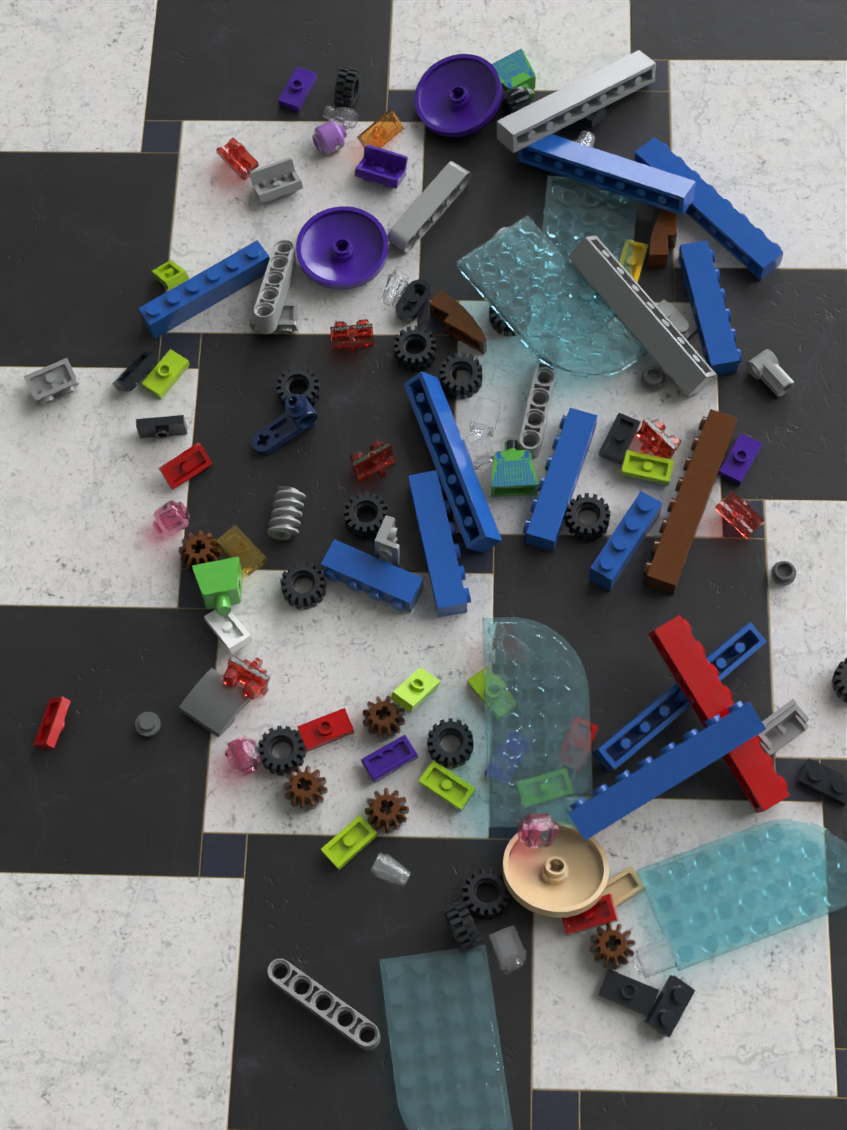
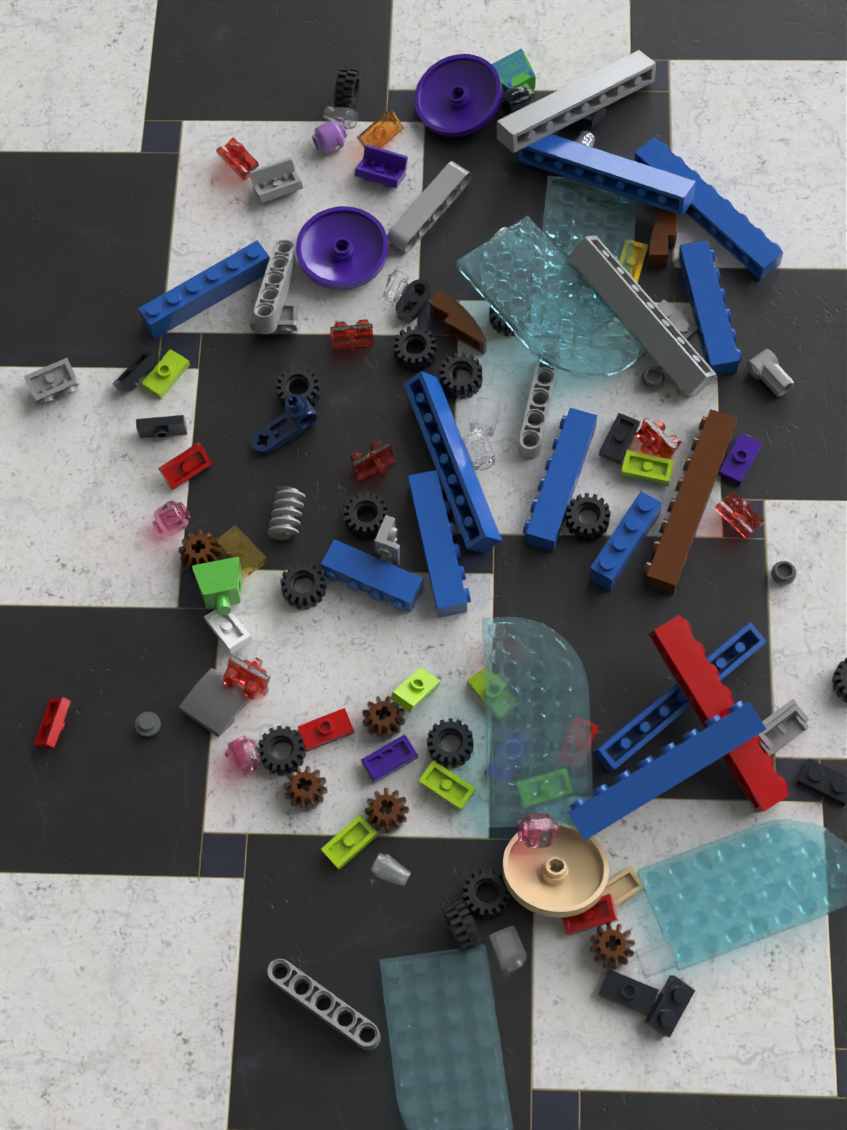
lime plate [152,260,190,290] -> none
dark purple plate [278,67,317,112] -> none
bright green torso [491,440,538,497] -> none

